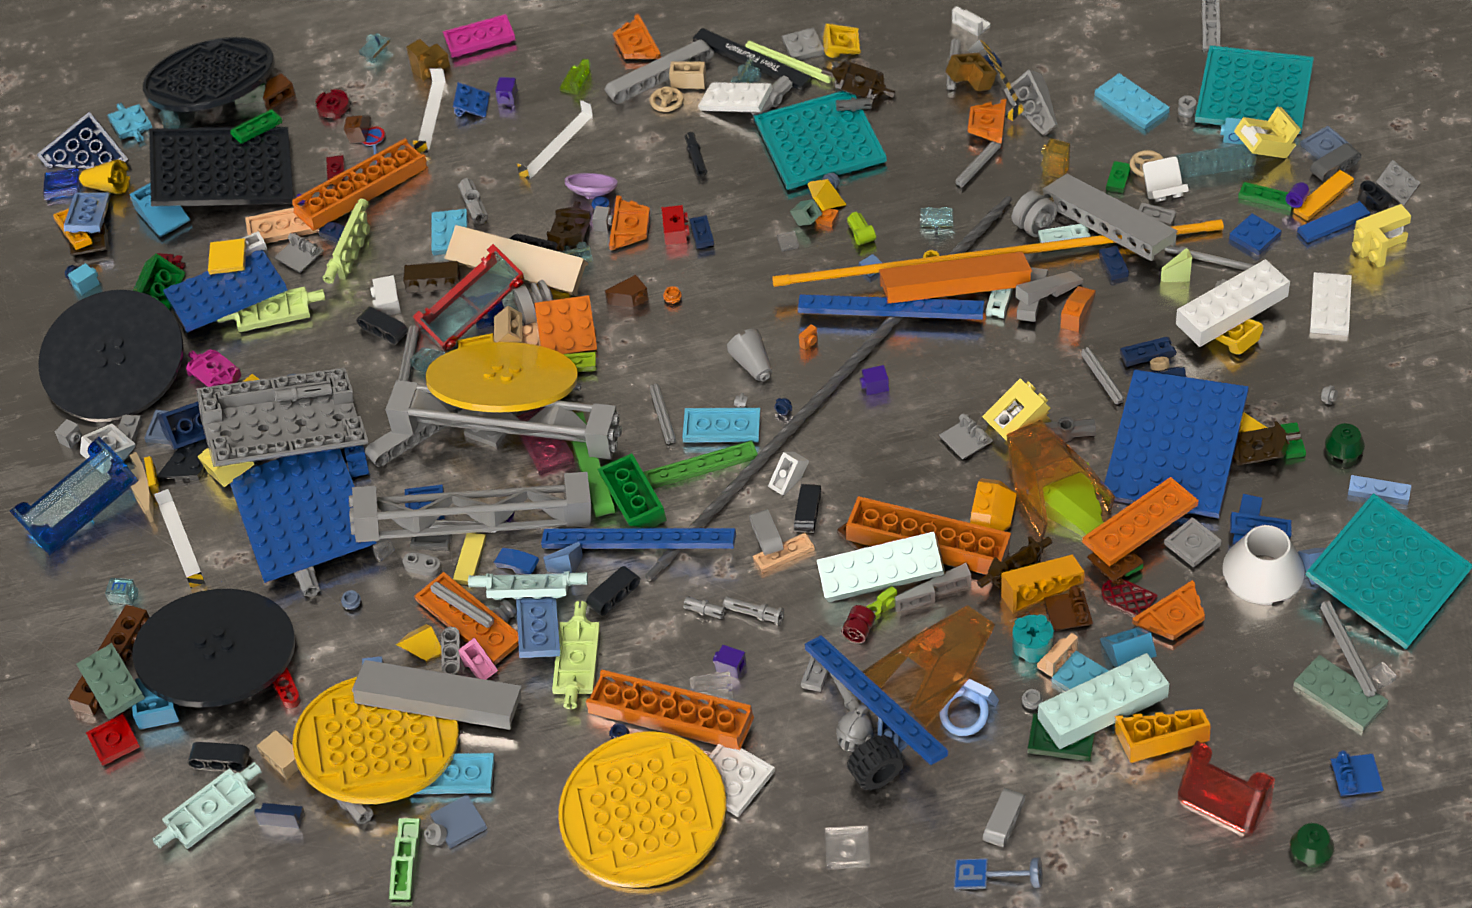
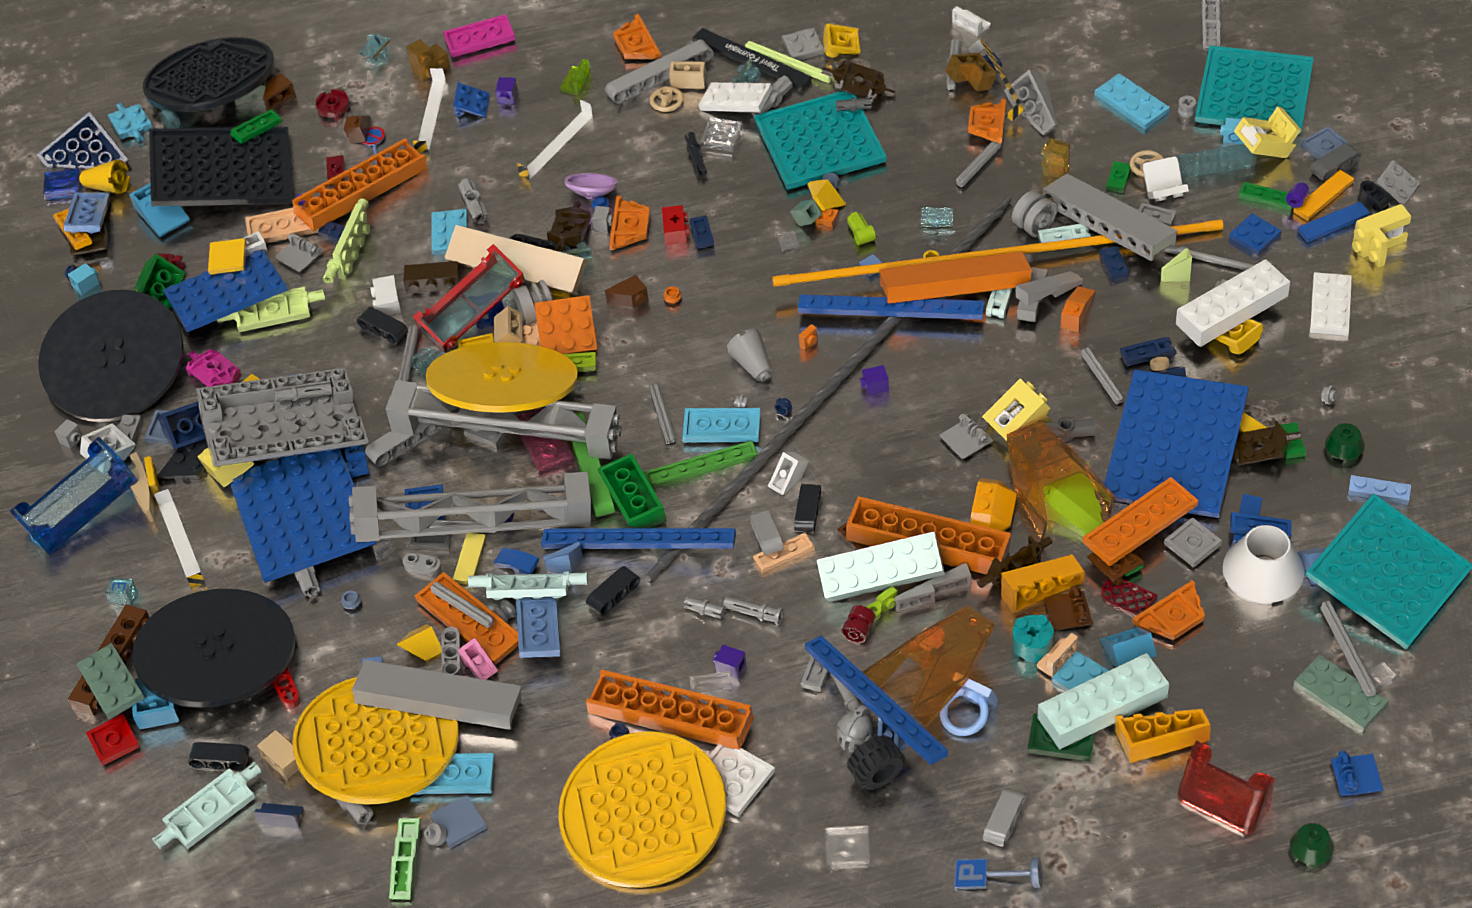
yellowish green plate [552,601,600,709] -> none
light grey plate [1022,689,1043,709] -> none
none -> clear plate [700,118,743,151]

